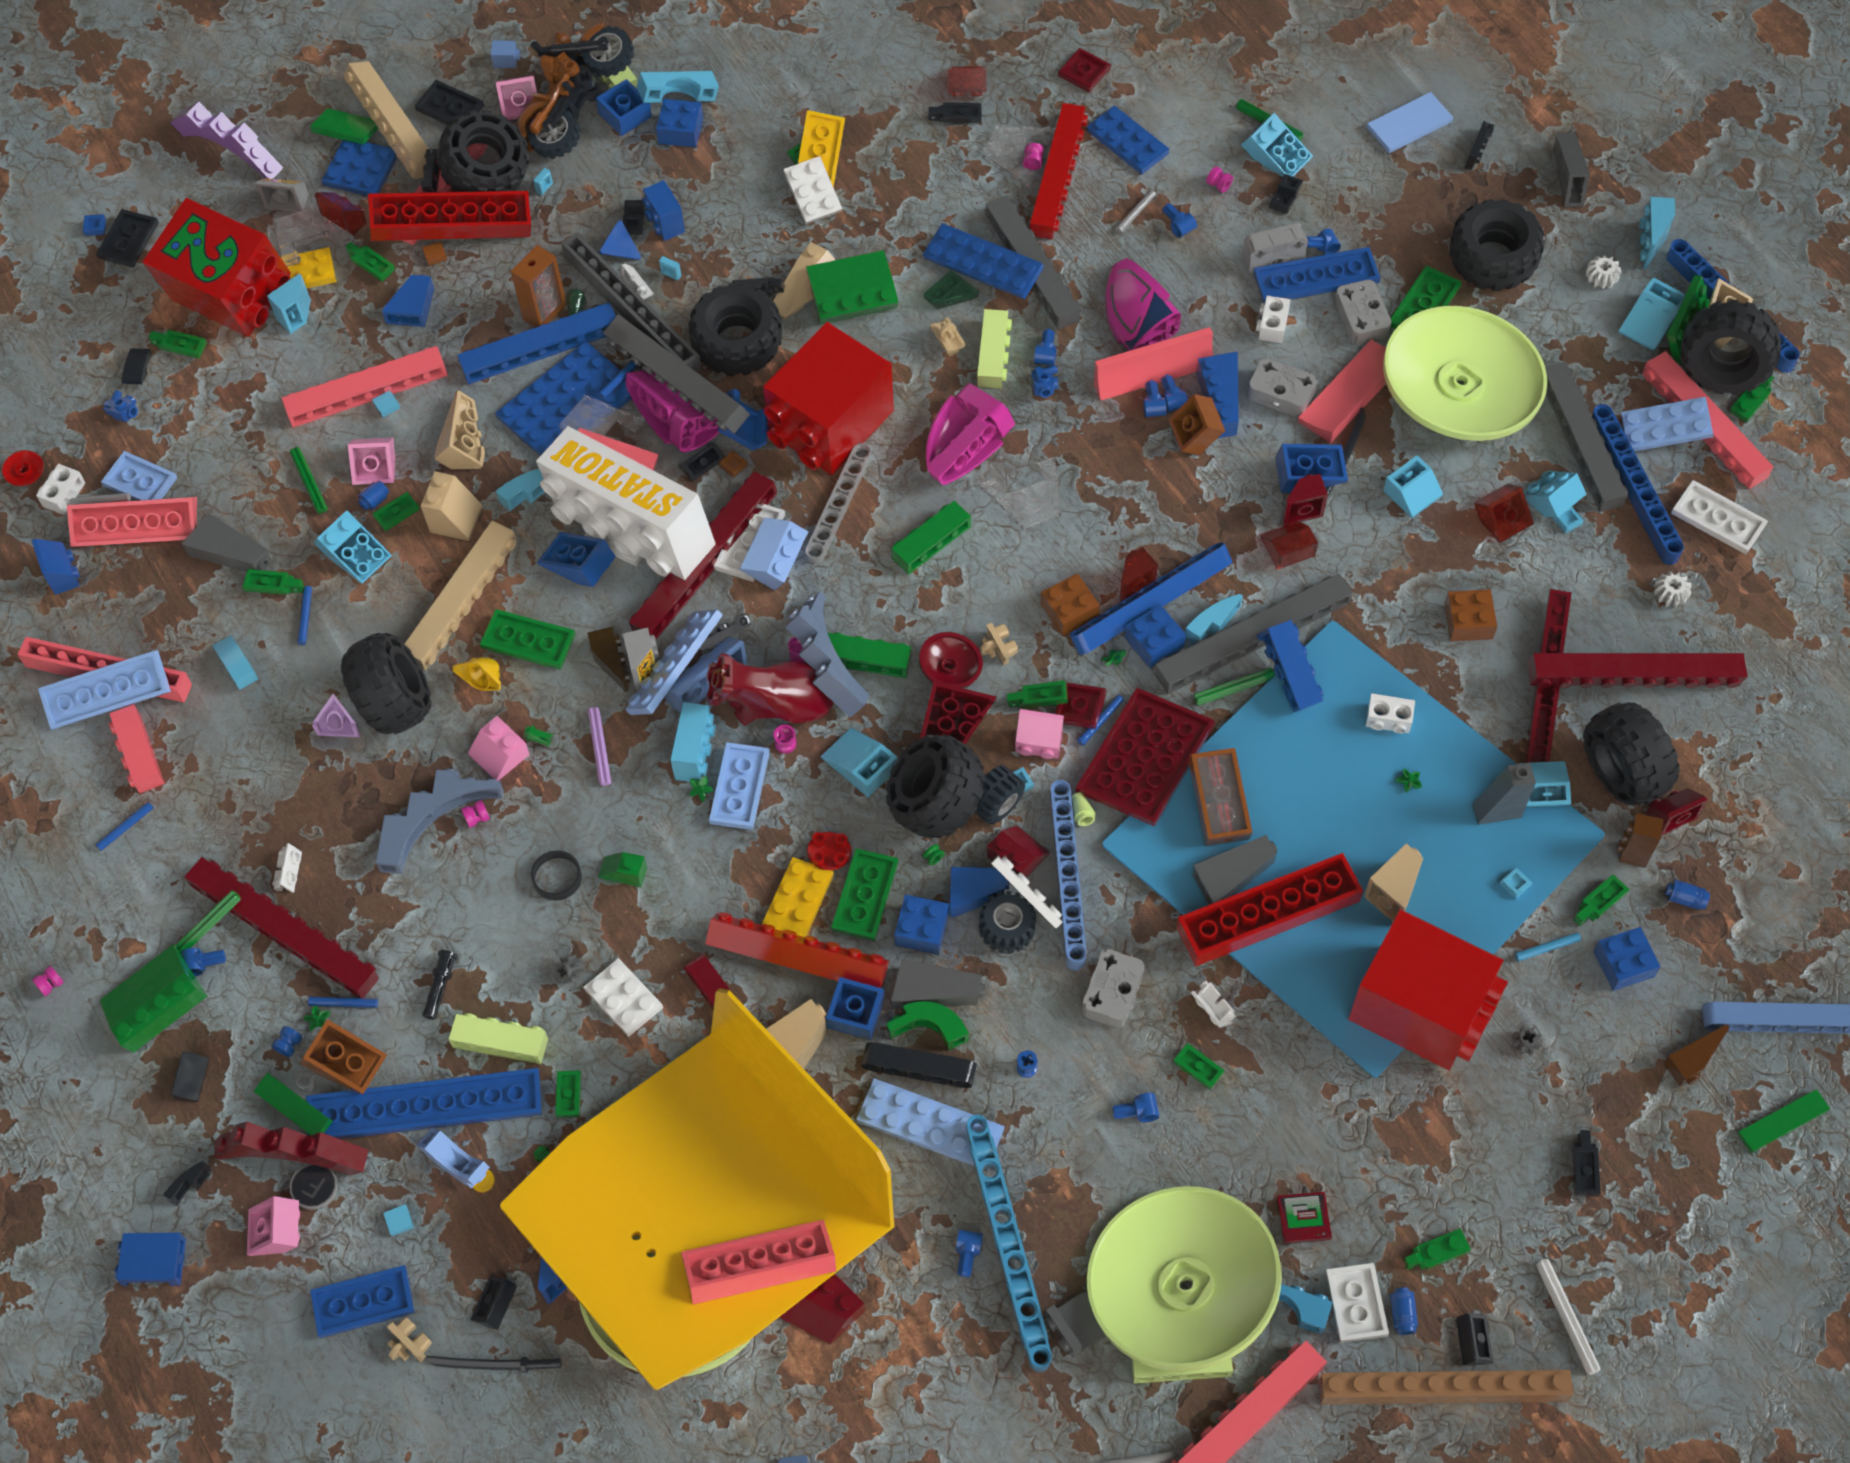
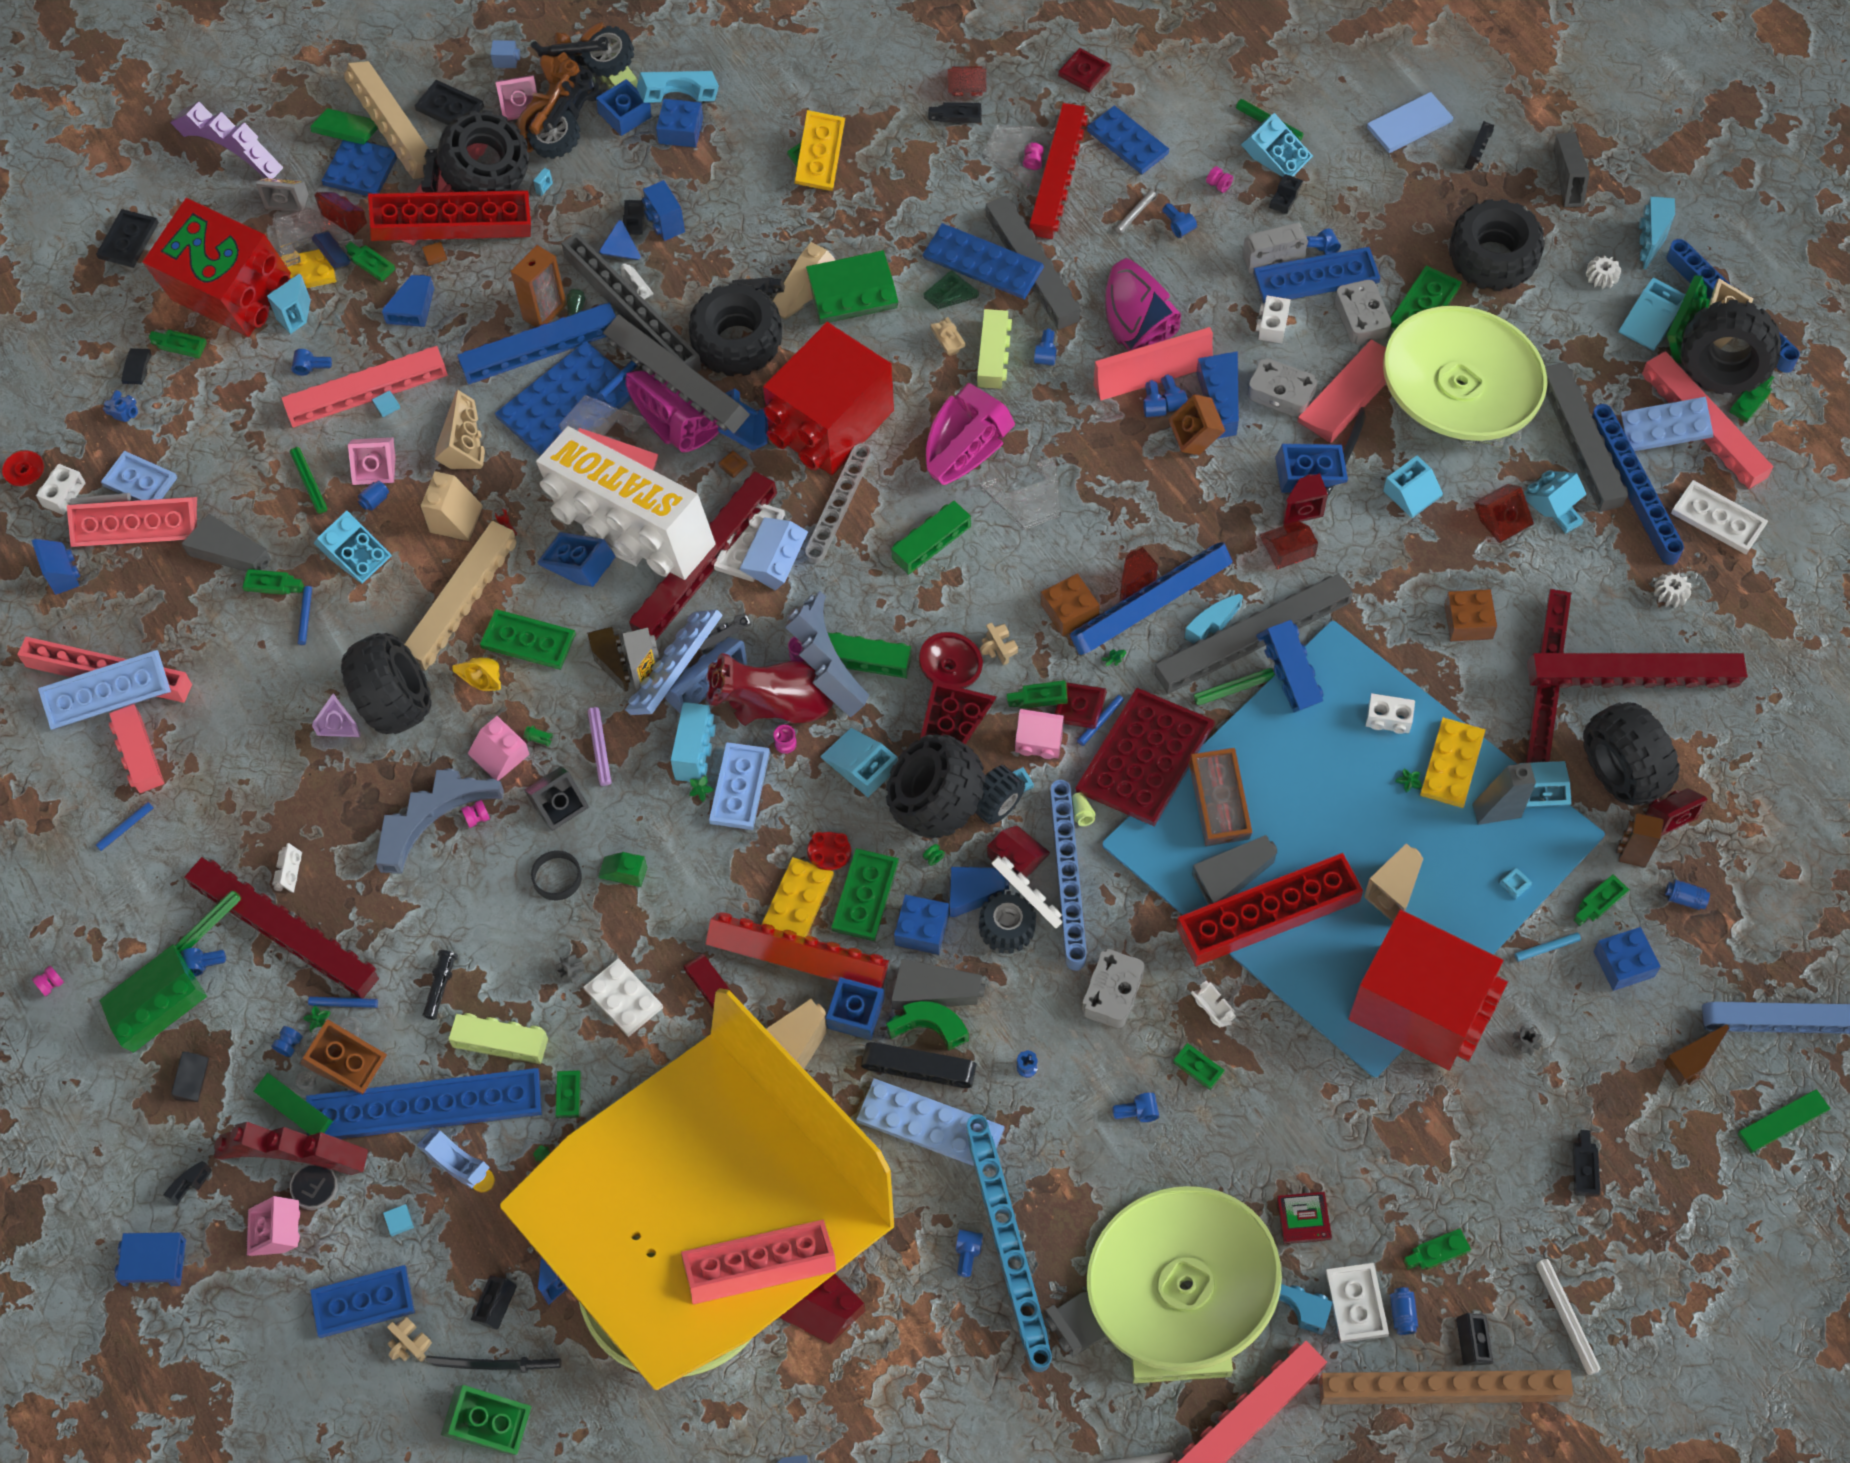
blue plate [83,214,106,236] -> none
medium azure slope [212,635,258,690] -> none
green plate [372,492,420,532] -> none
medium azure slope [496,469,545,511] -> none
medium azure tile [659,256,681,280] -> none
black slope [679,442,724,482] -> none
white plate [783,156,842,224] -> none
blue piece [1031,365,1058,398] -> none
blue brick [1125,604,1186,669] -> none
none -> blue axle [291,349,332,376]
none -> dark blue tile [312,232,351,268]
none -> green slope [441,1385,532,1455]
none -> red hand [495,509,517,536]
none -> black slope [524,766,589,831]
none -> yellow plate [1420,717,1486,808]

